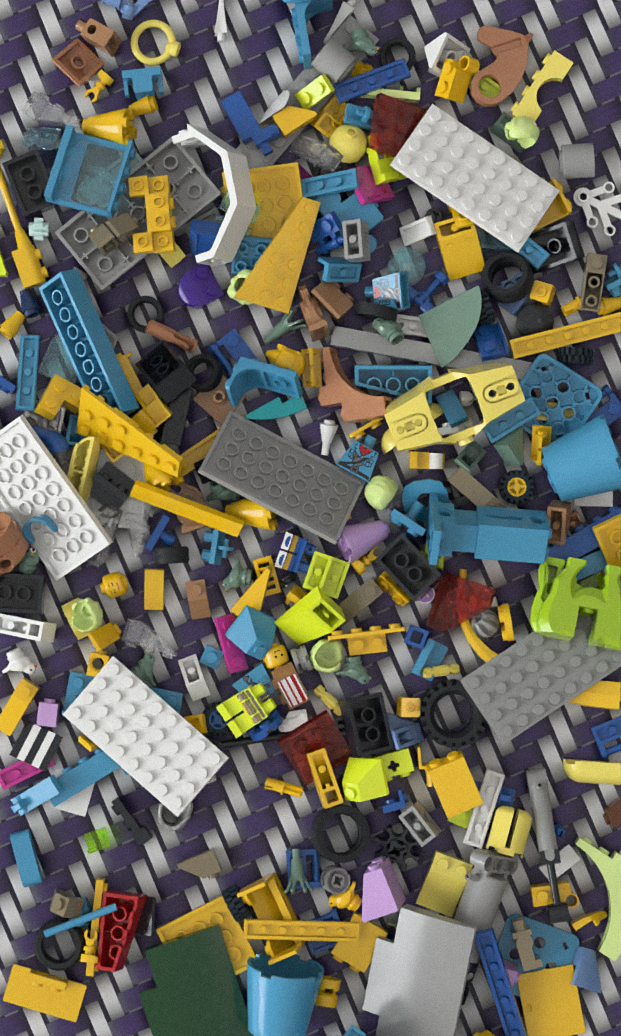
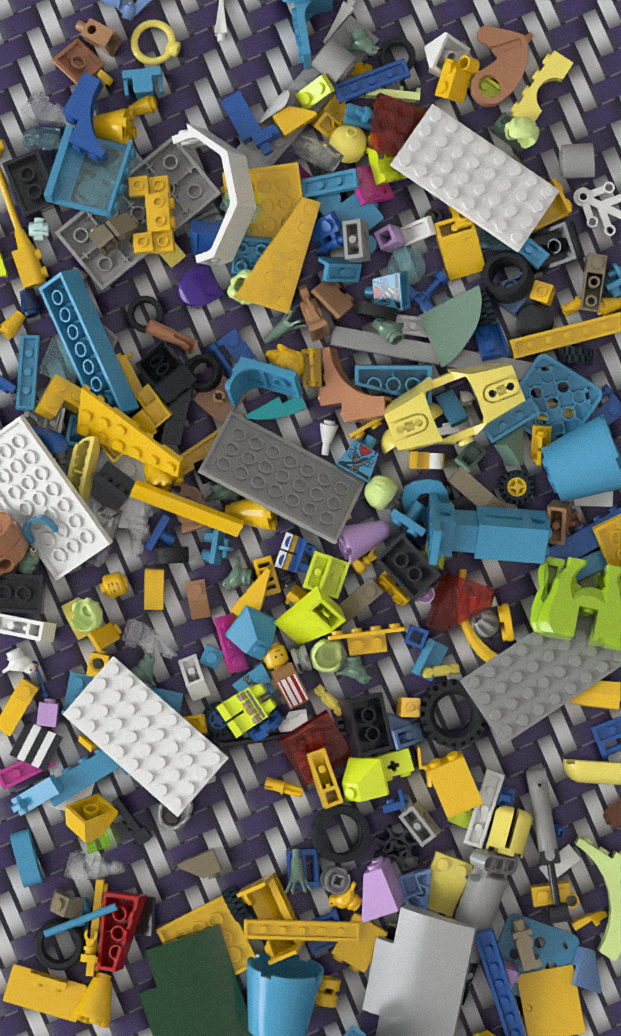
none -> blue hinge [32,661,49,698]
none -> blue arch [62,72,108,162]
none -> clear slope [64,850,127,881]
none -> yellow slope [65,793,118,843]
none -> yellow cone [72,972,112,1029]
none -> lavender brick [374,224,406,253]
none -> medium blue slope [397,867,432,910]

